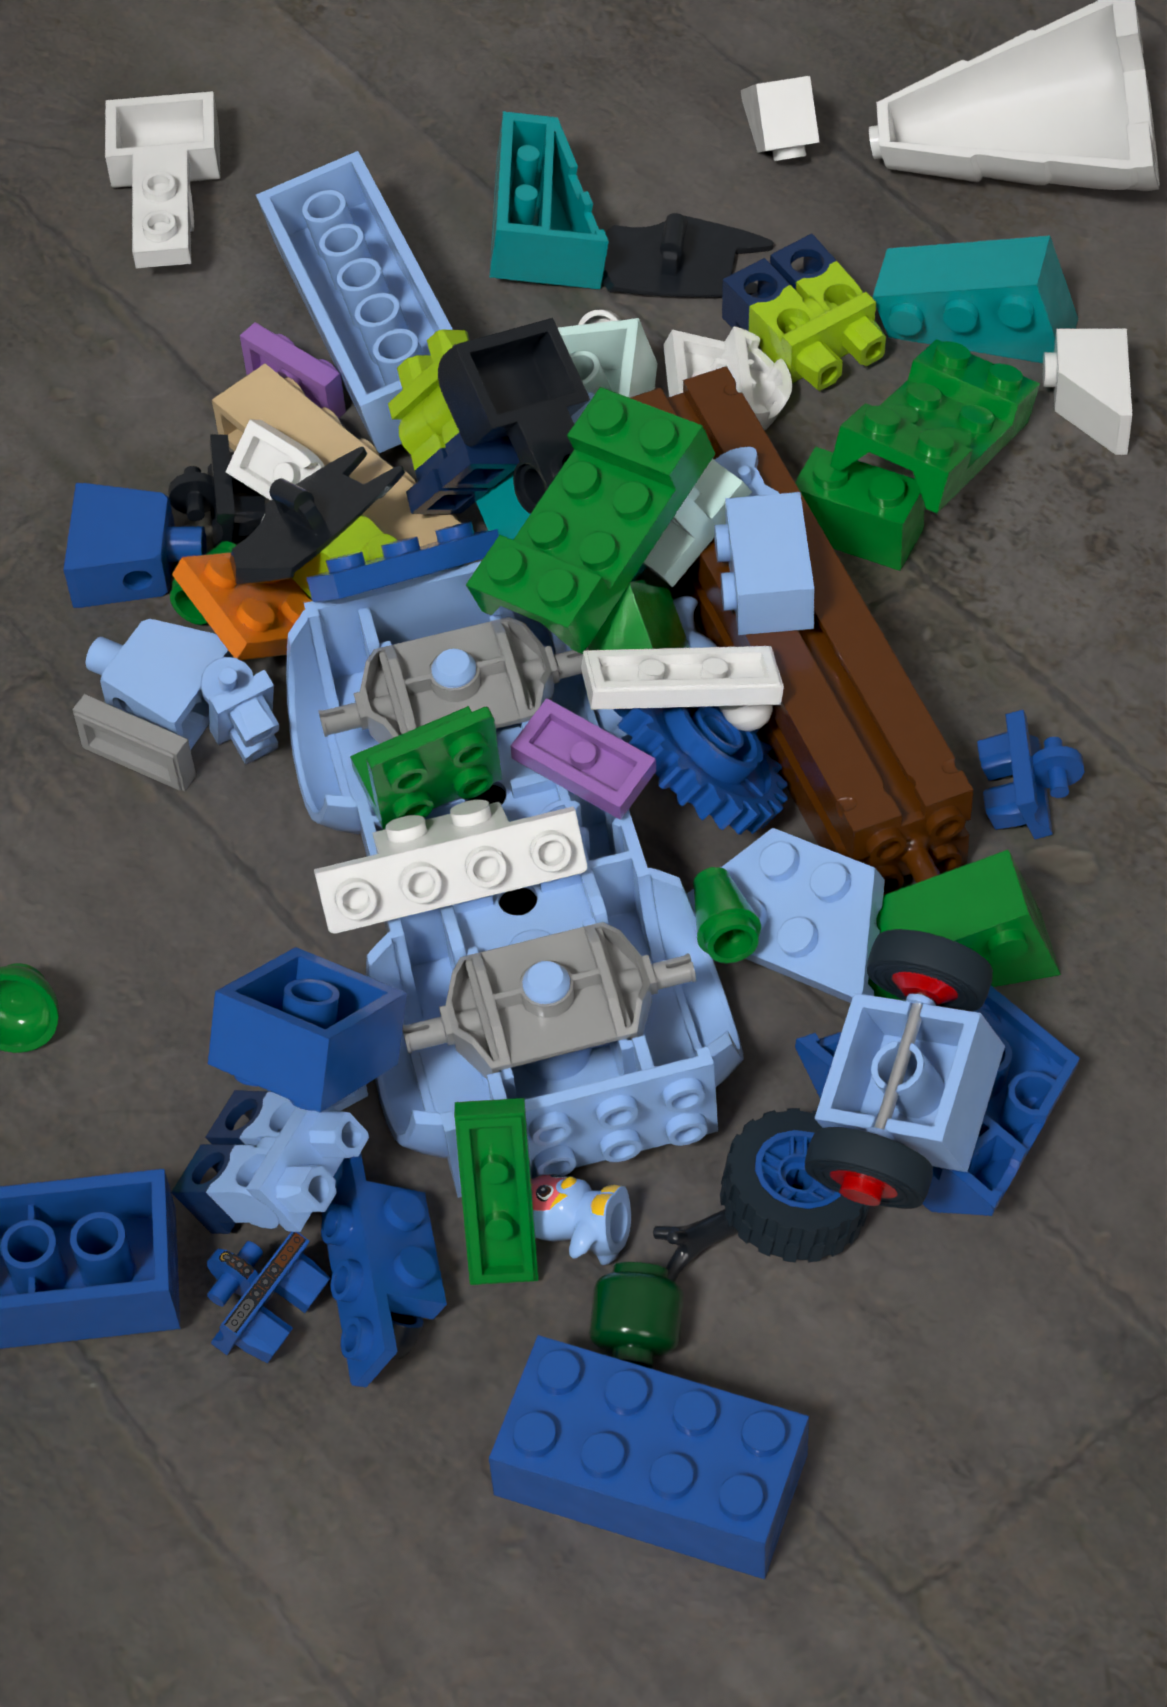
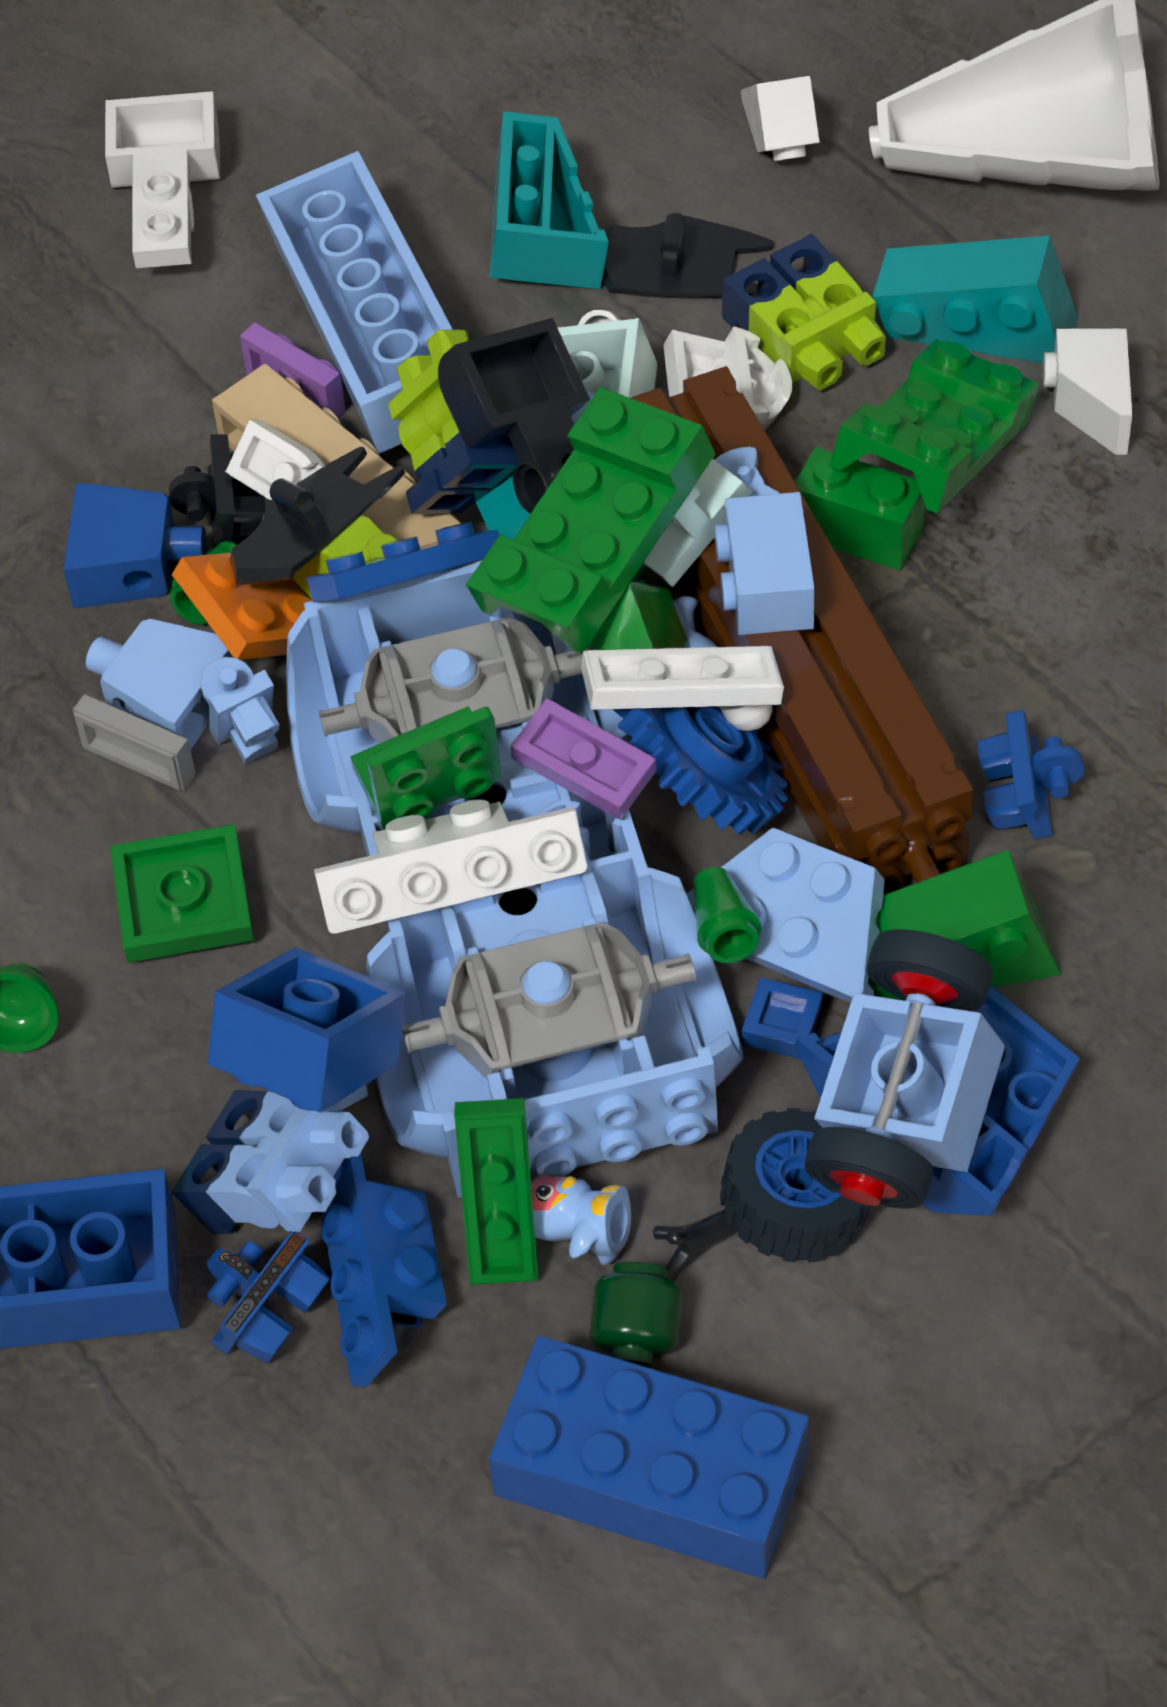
none -> green plate [110,824,254,963]
none -> blue plate [742,977,823,1059]

